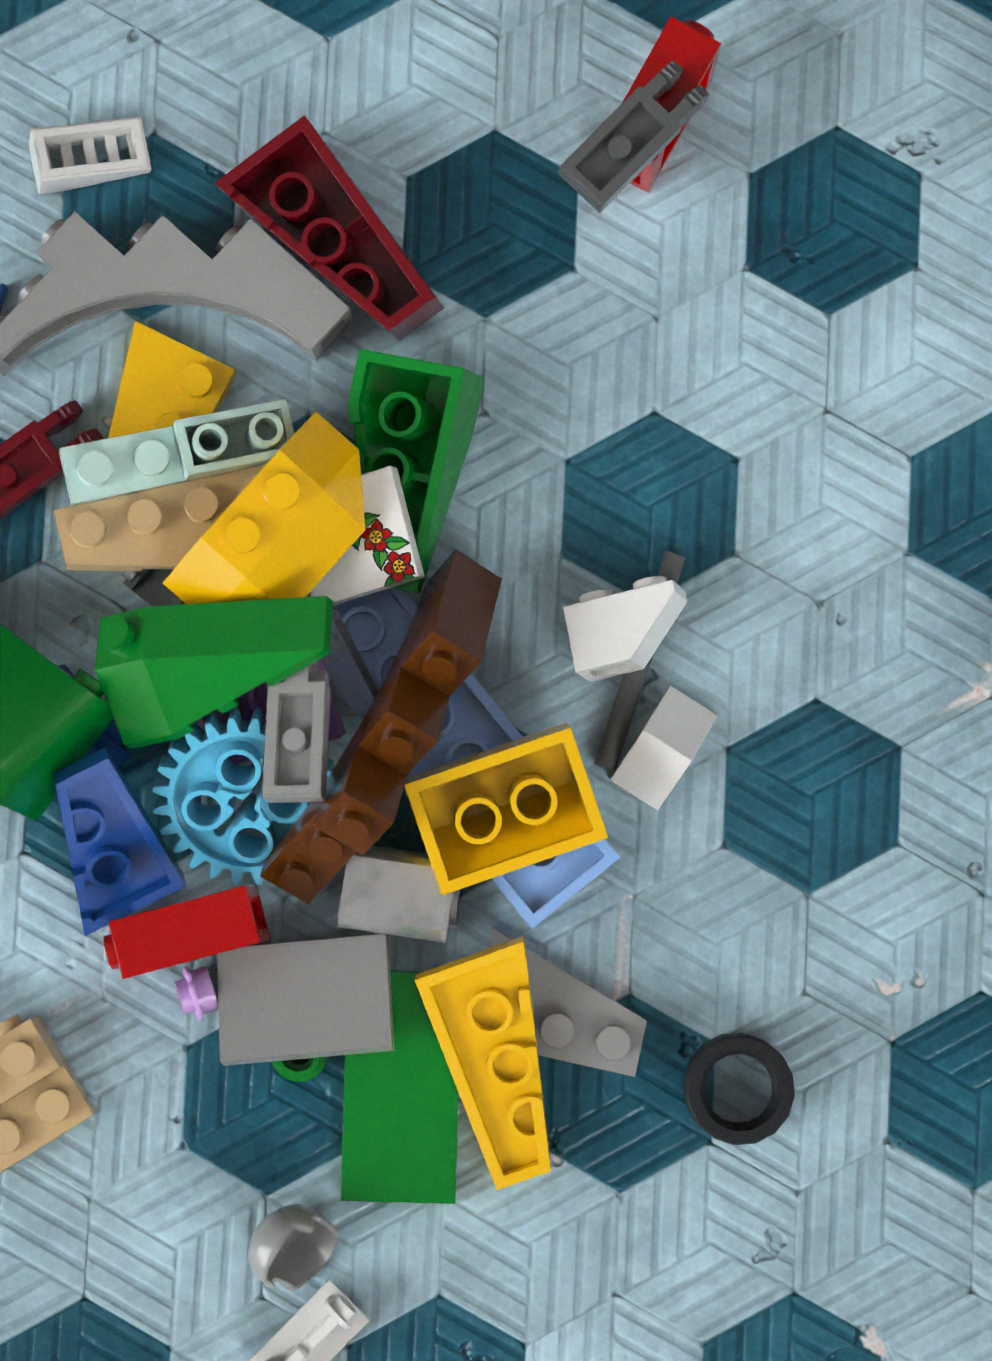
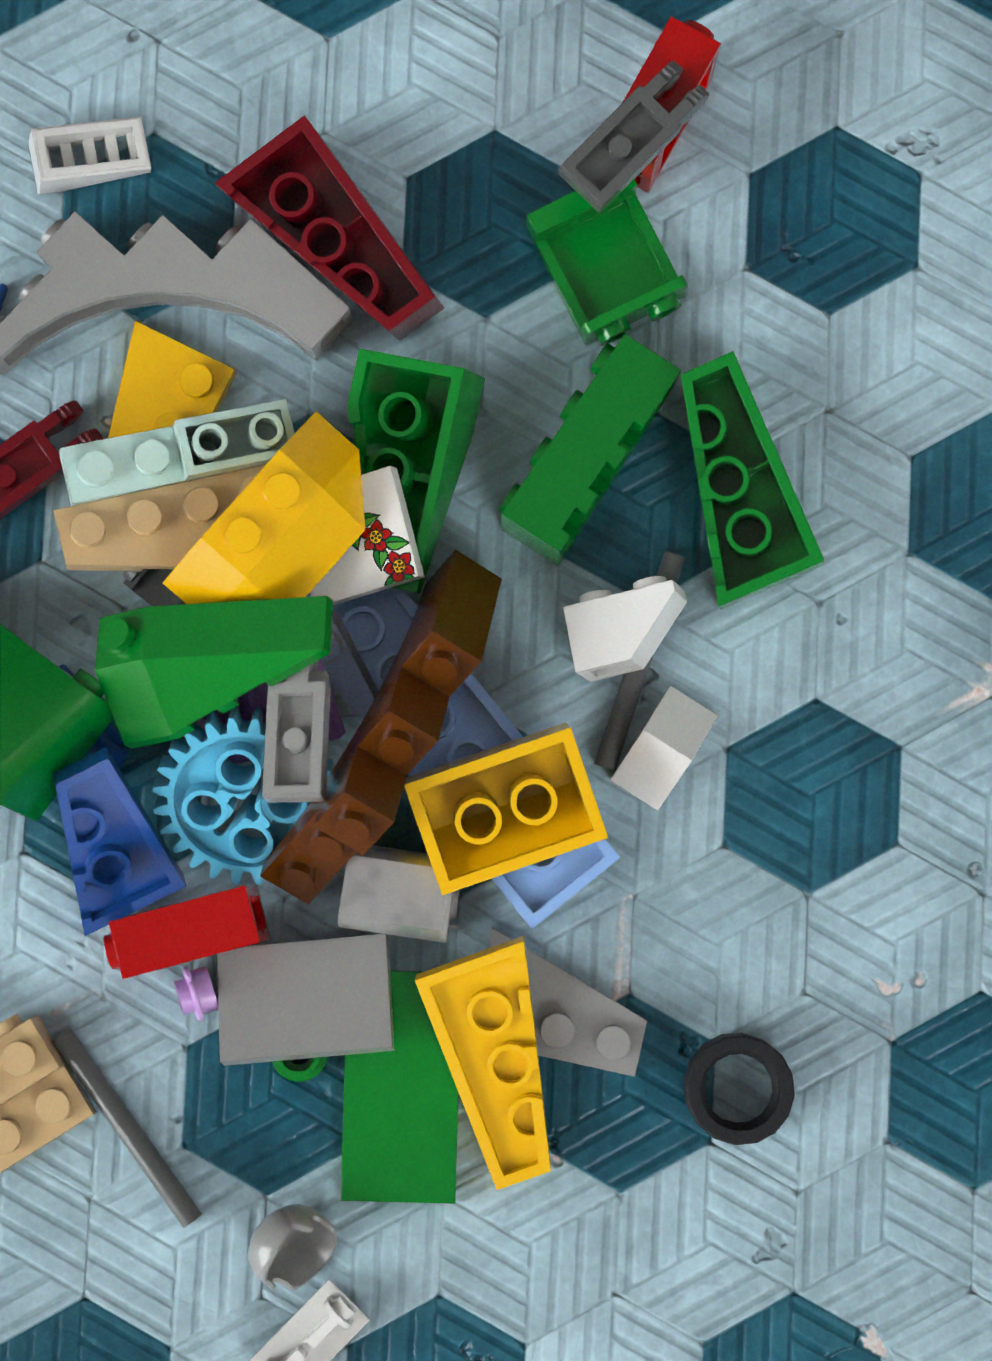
none -> dark grey bar [52,1028,202,1228]
none -> green wedge [498,334,682,566]
none -> green panel [526,179,688,346]
none -> green wedge [681,351,825,610]

